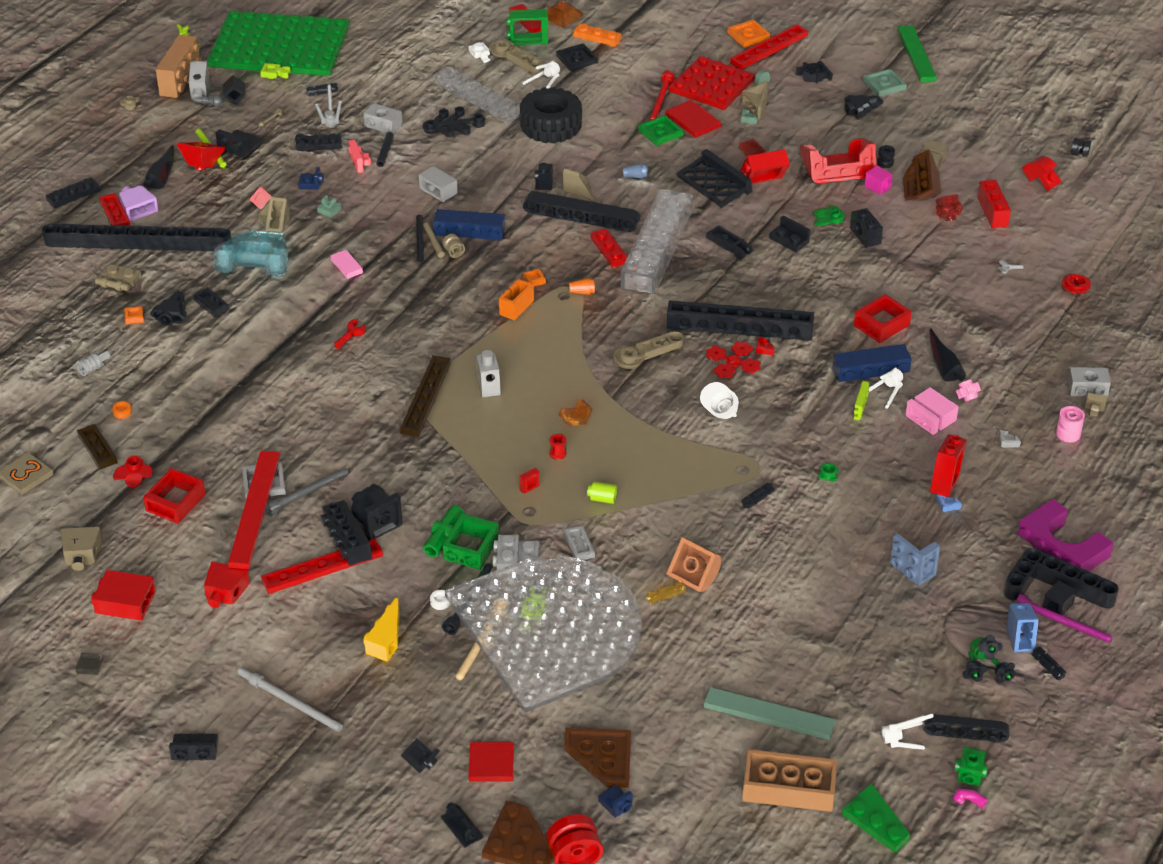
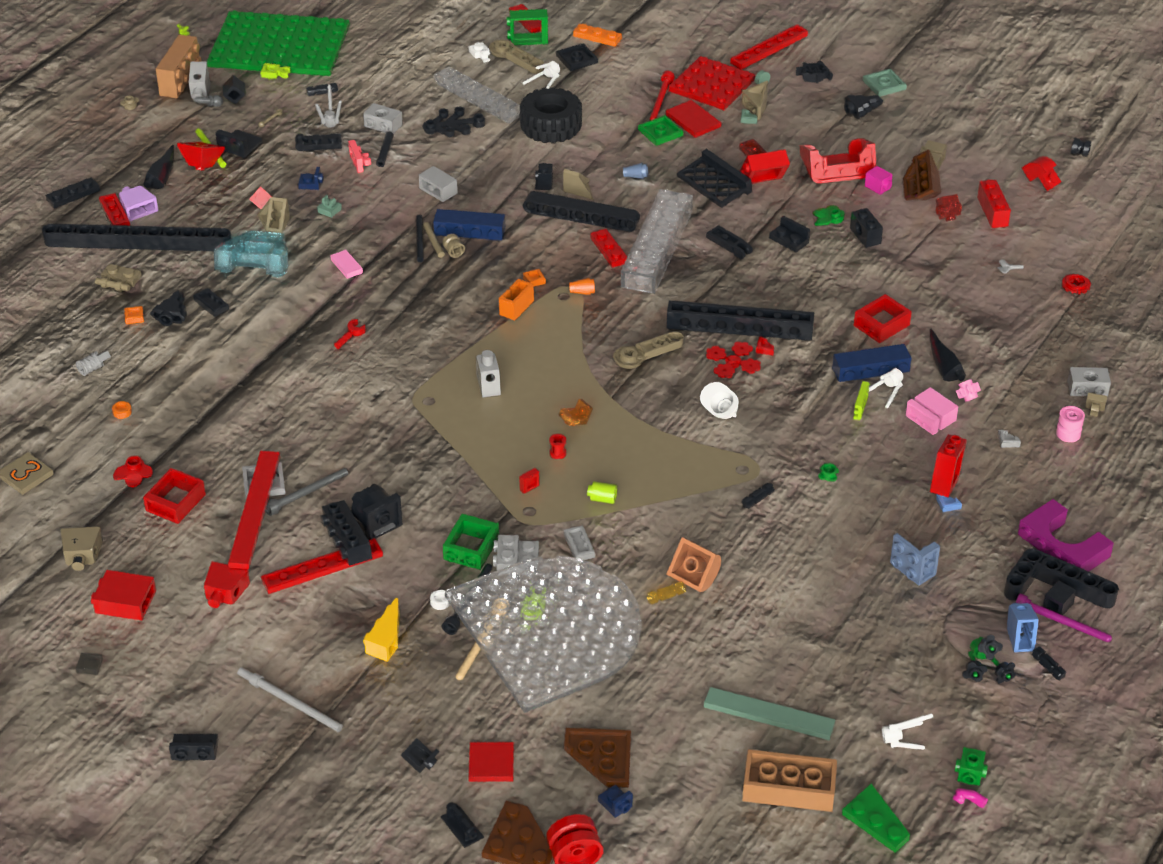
dark brown plate [77,424,118,470] -> none
dark brown plate [400,355,451,437] -> none
green piece [423,505,465,558] -> none
clear orange slope [547,1,583,28] -> none
orange plate [727,19,770,48] -> none
black wheel [877,145,895,168] -> none
green tile [897,25,937,82] -> none
black beam [923,714,1009,742] -> none

